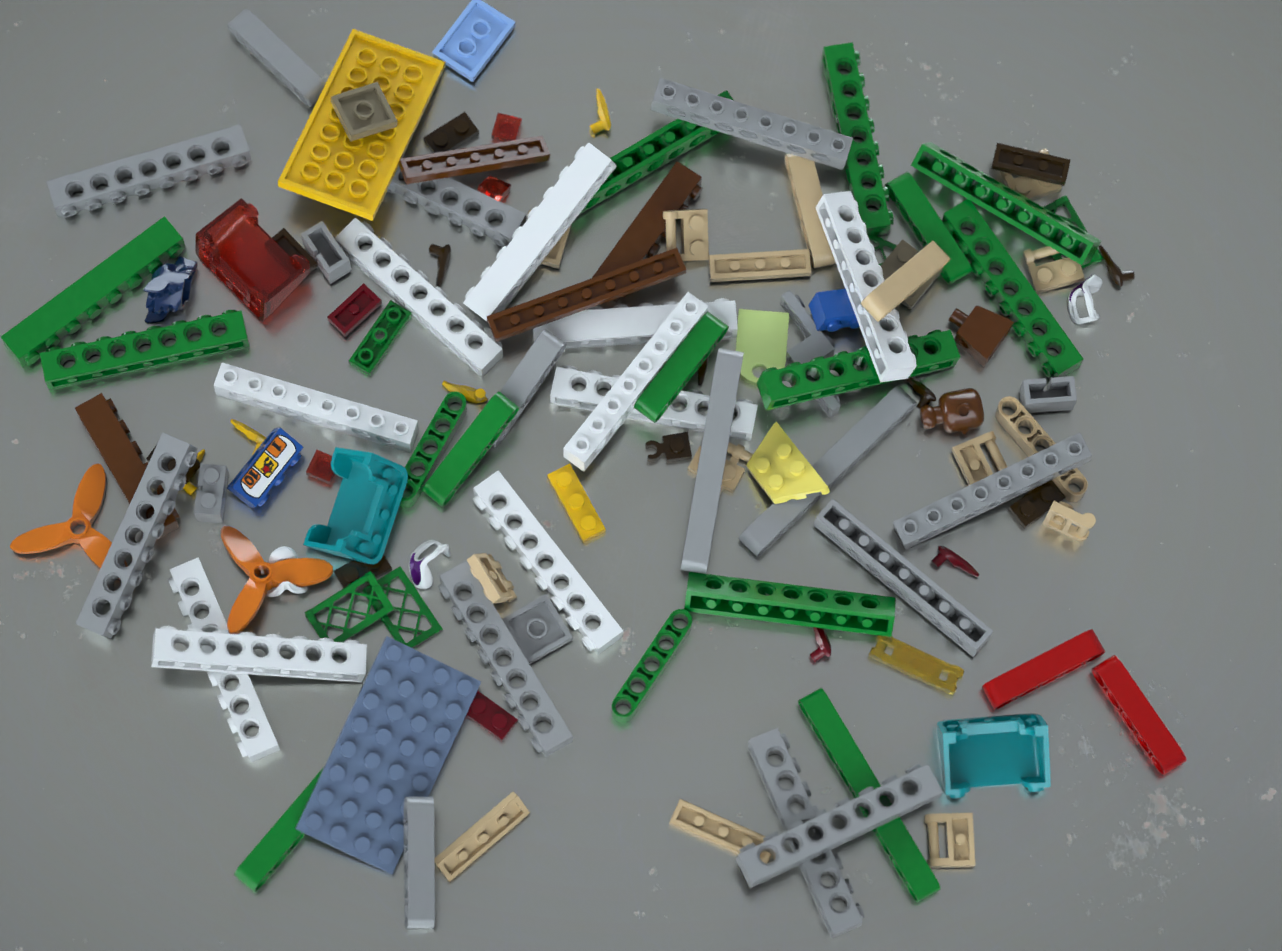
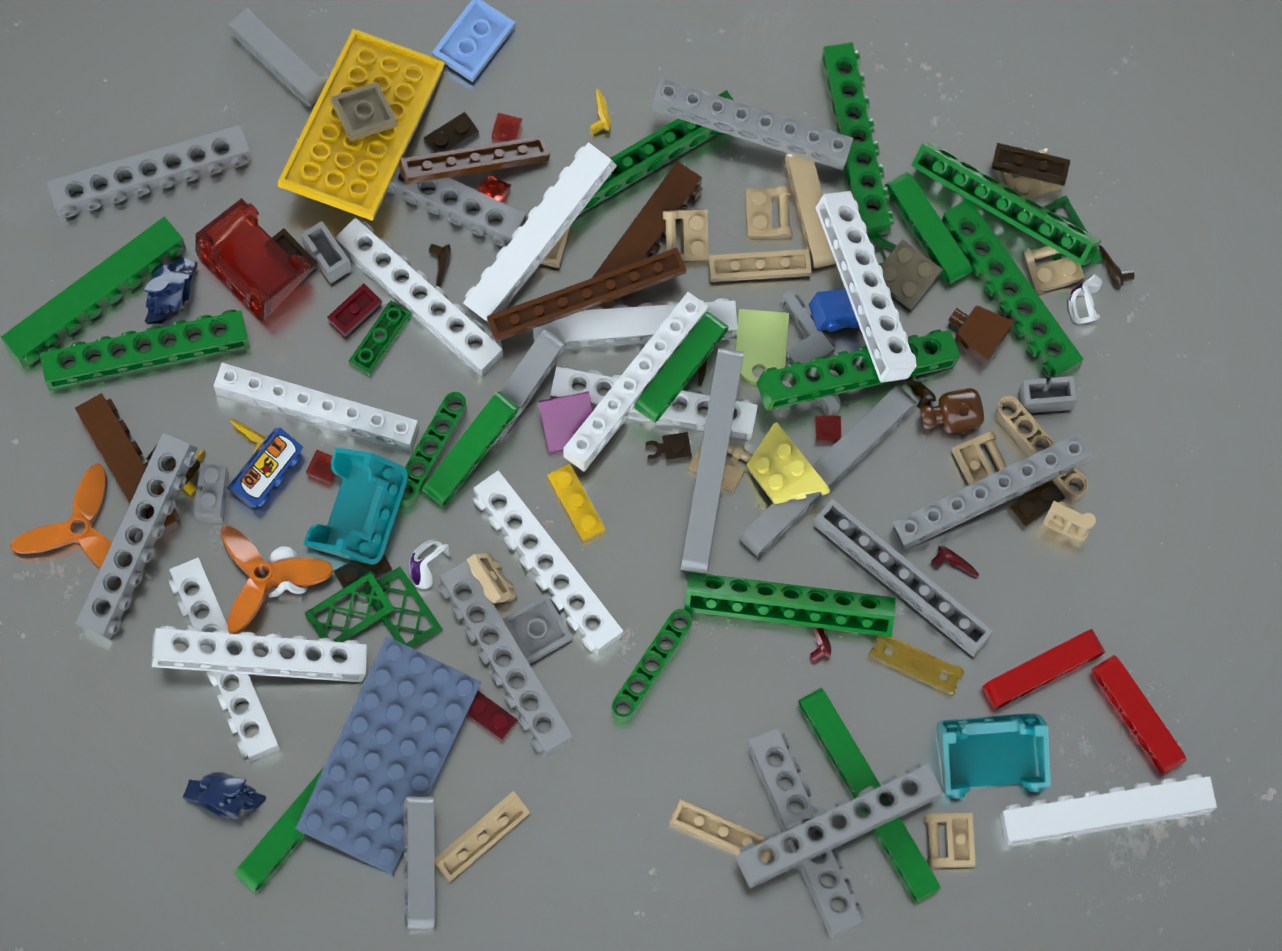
yellow bar [442,381,488,403] -> none
tan beam [860,241,951,322] -> none
none -> dark blue piece [182,772,266,819]
none -> magenta tile [538,391,593,452]
none -> tan plate [745,186,793,239]
none -> clear red plate [815,416,841,443]
none -> white brick [1000,774,1217,847]

